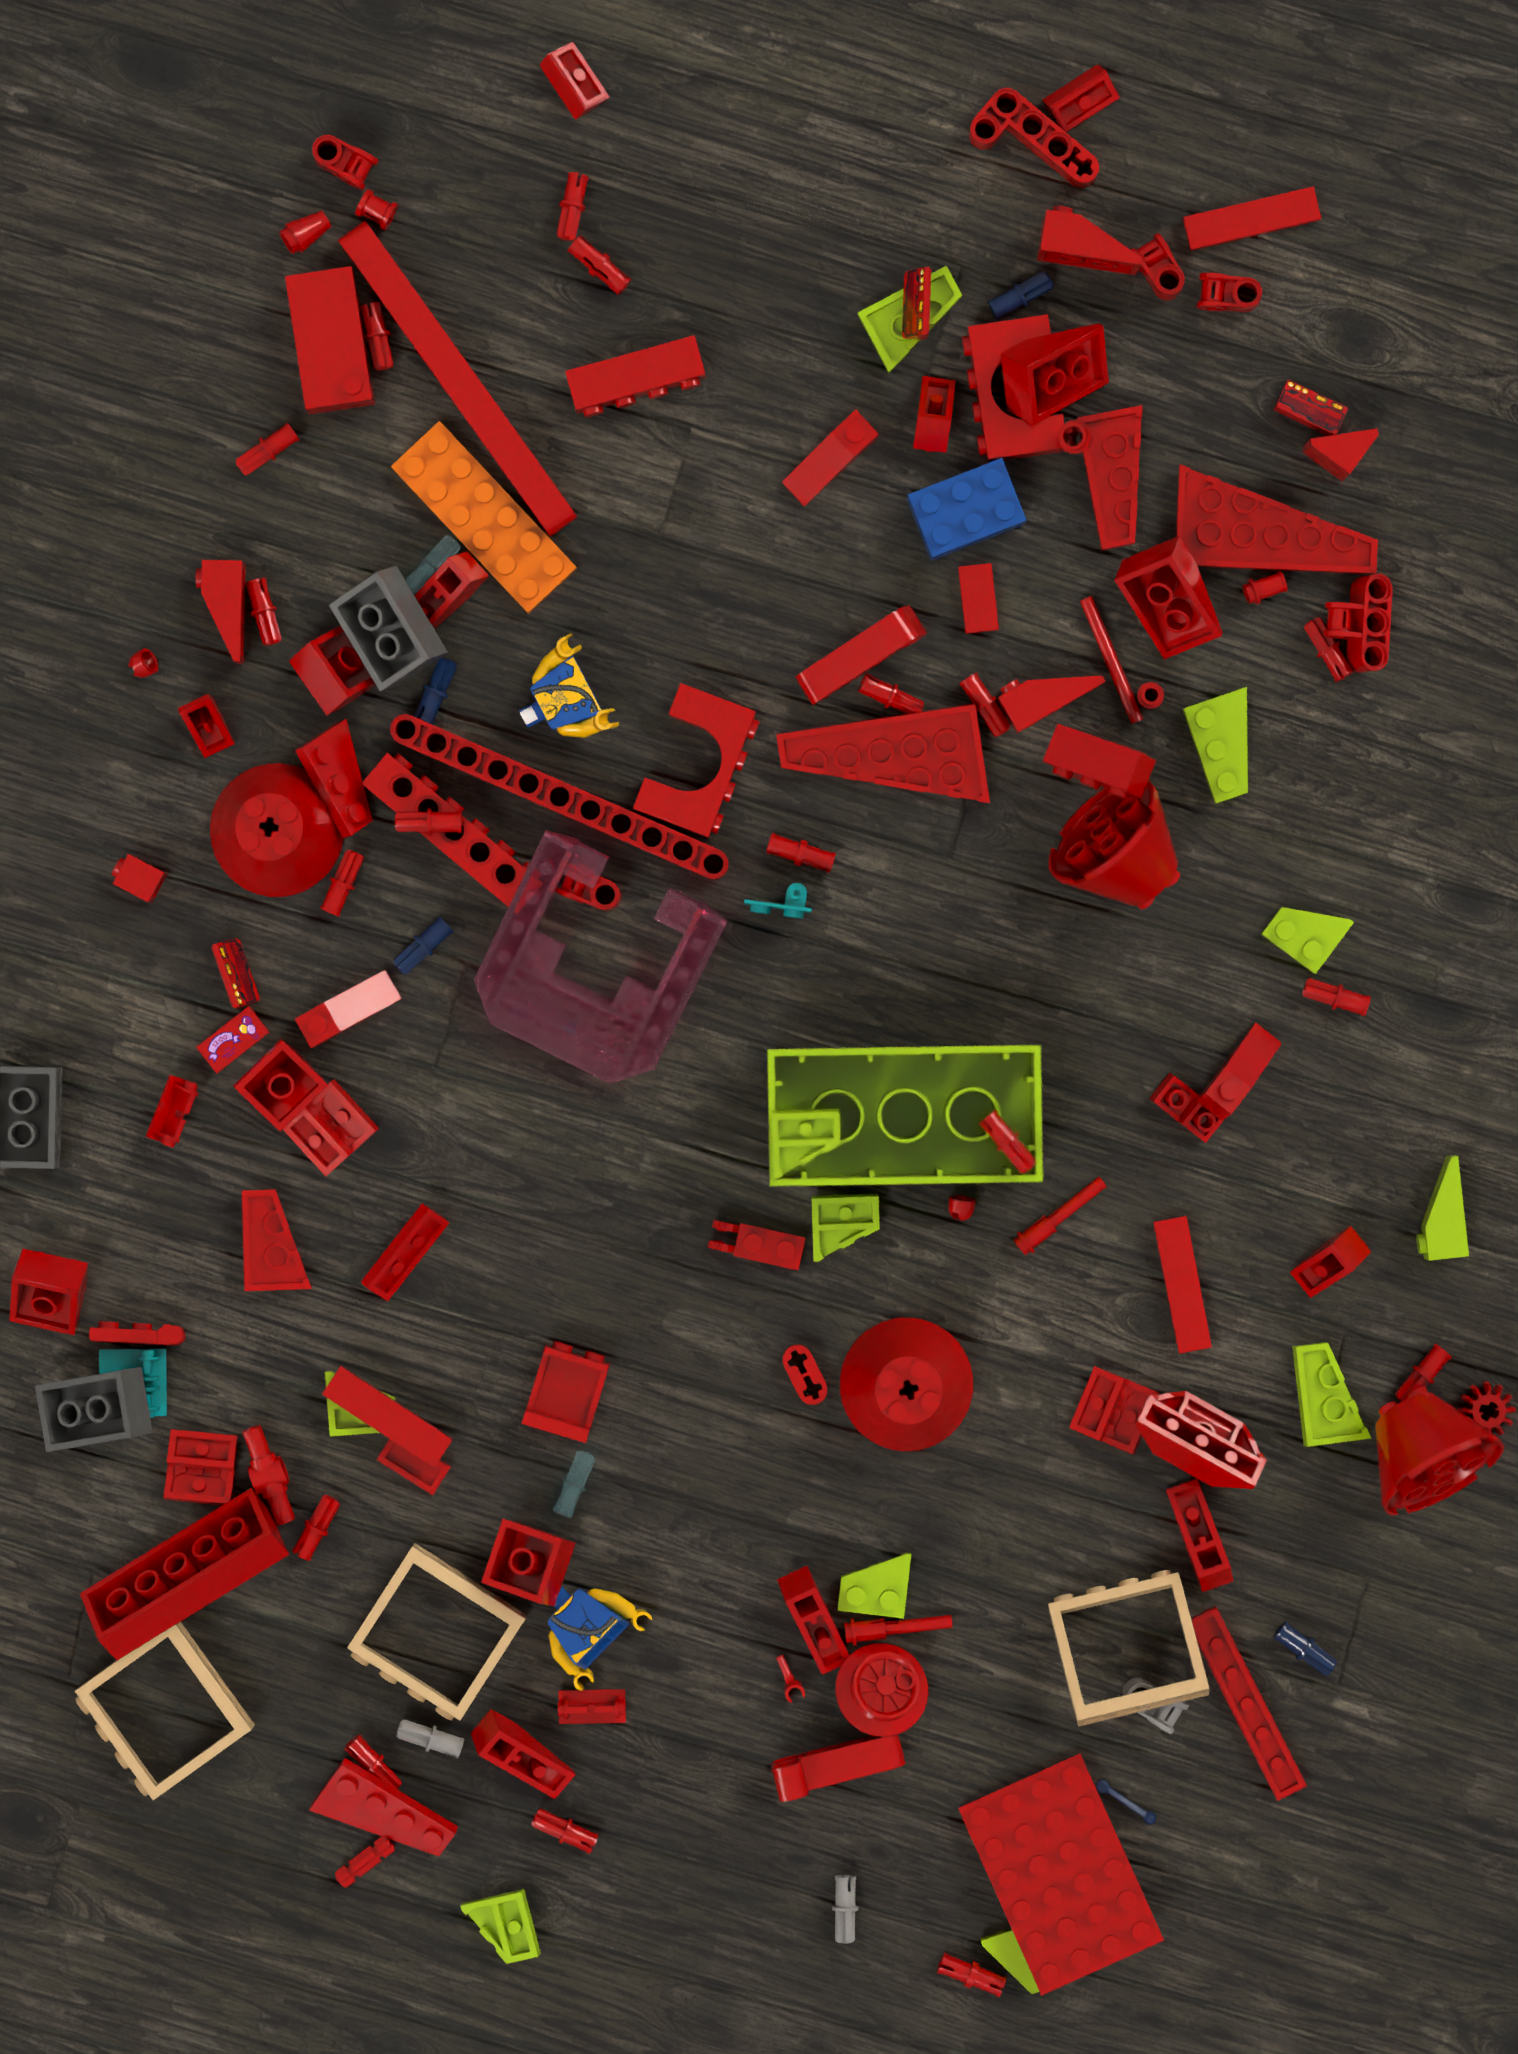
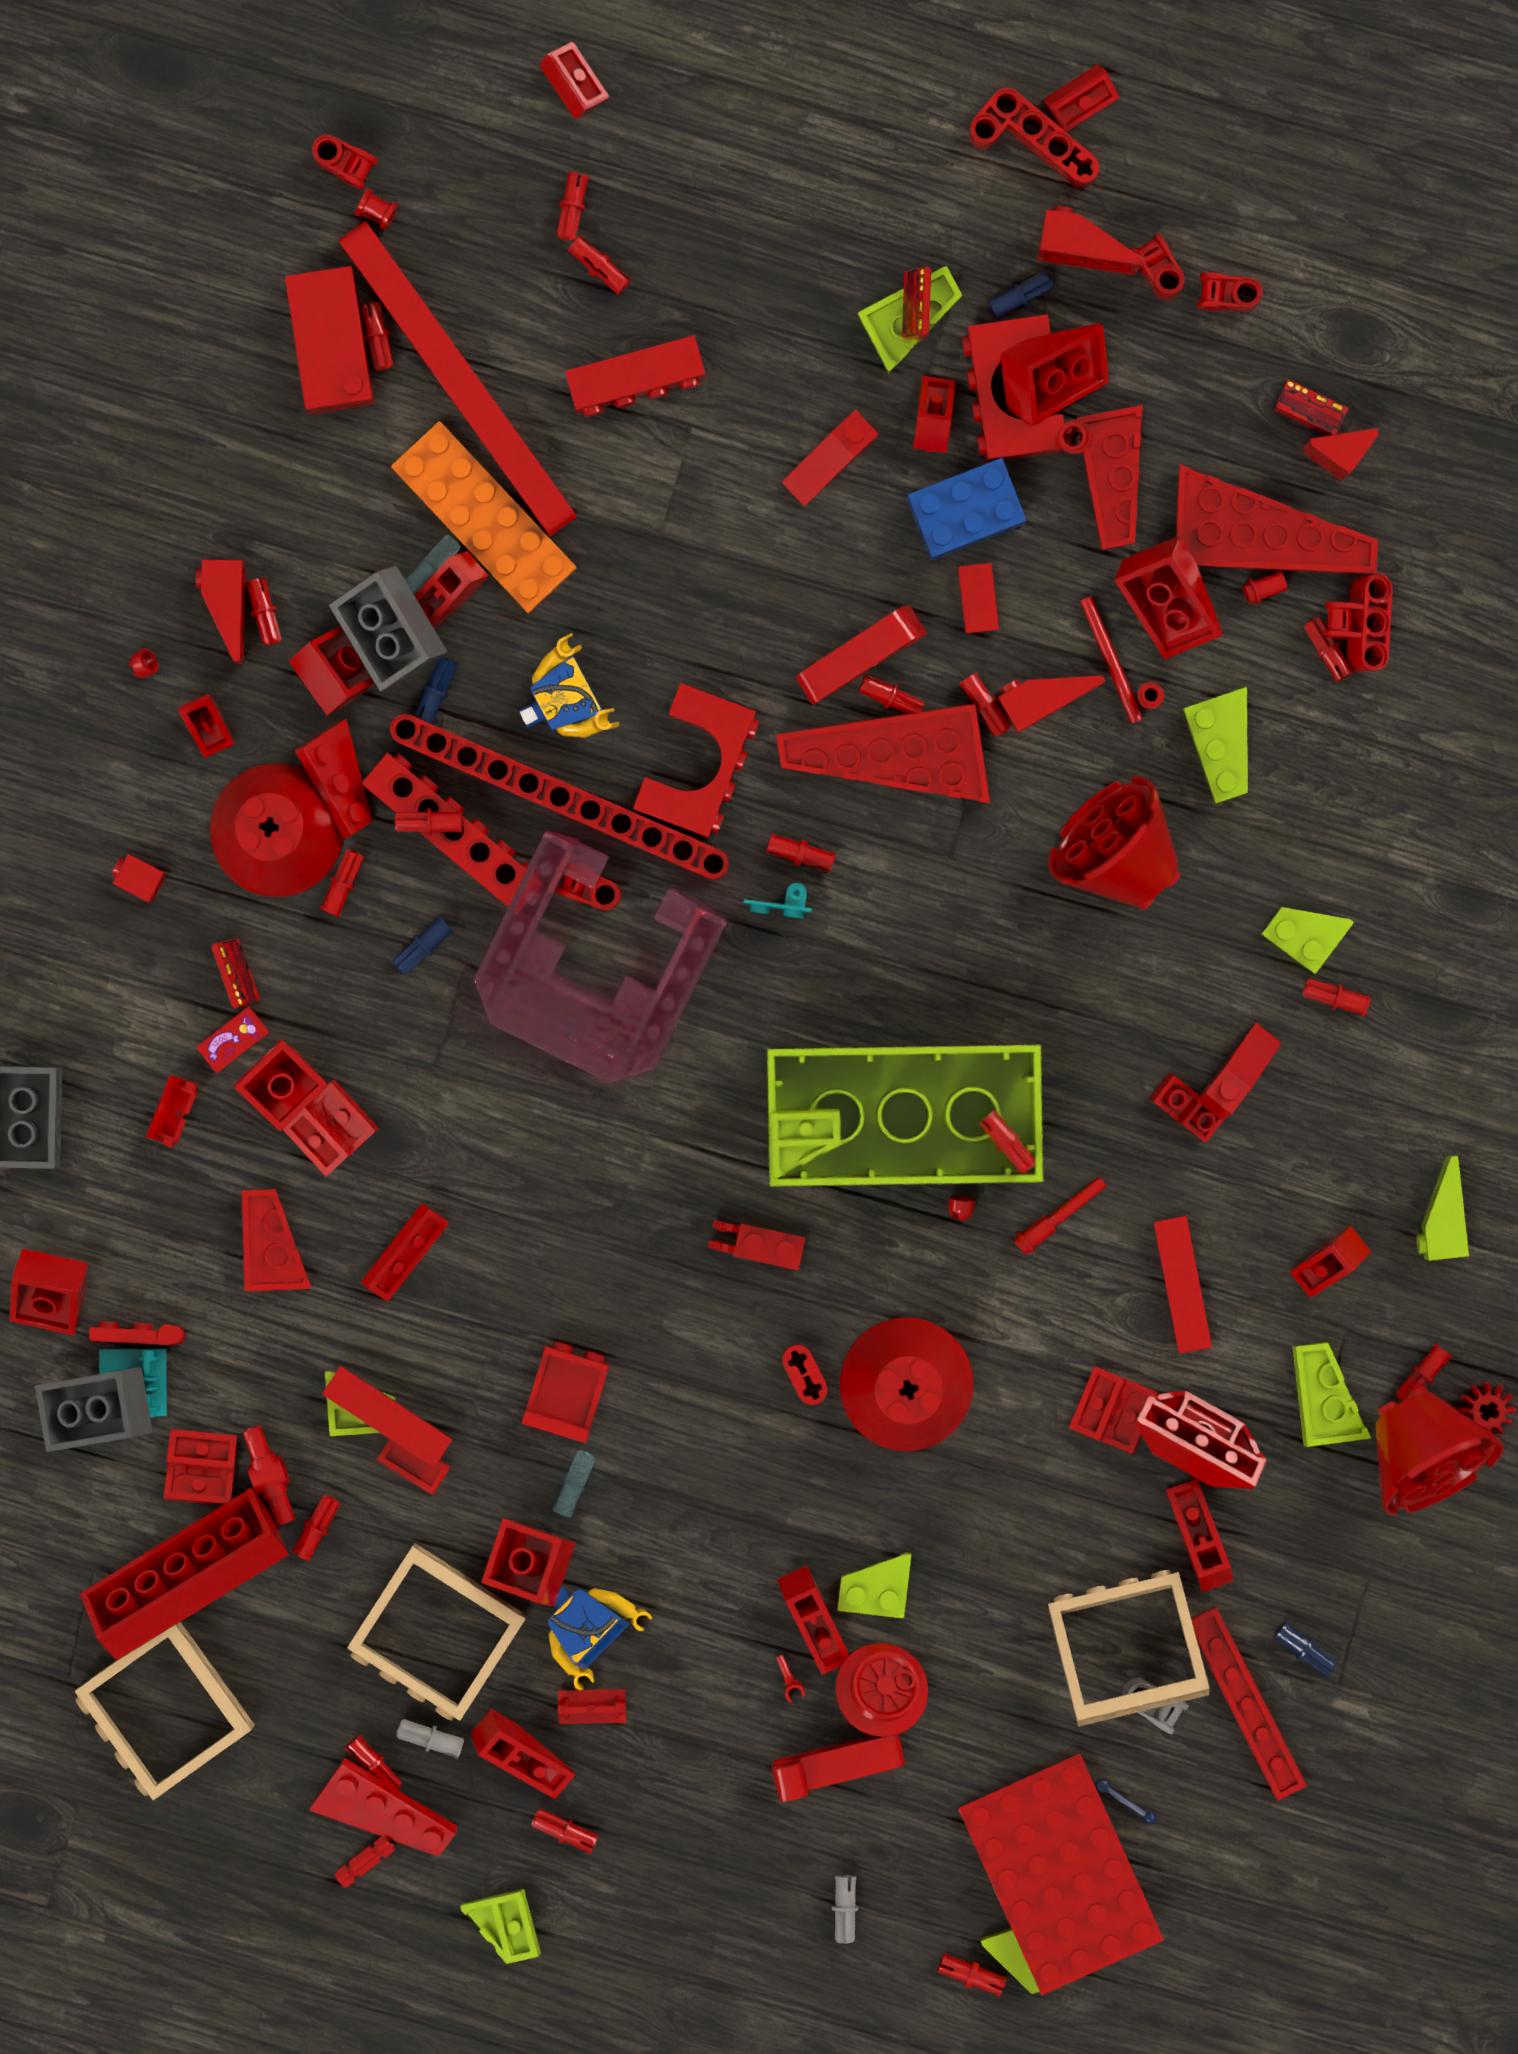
red axle [235,422,300,476] -> none
red cone [279,210,331,254] -> none
slope [295,970,402,1048] -> none
lime wing [811,1194,880,1262] -> none
red pin [844,1615,953,1646] -> none
red wedge [1043,724,1156,800] -> none
red tile [1183,186,1321,251] -> none

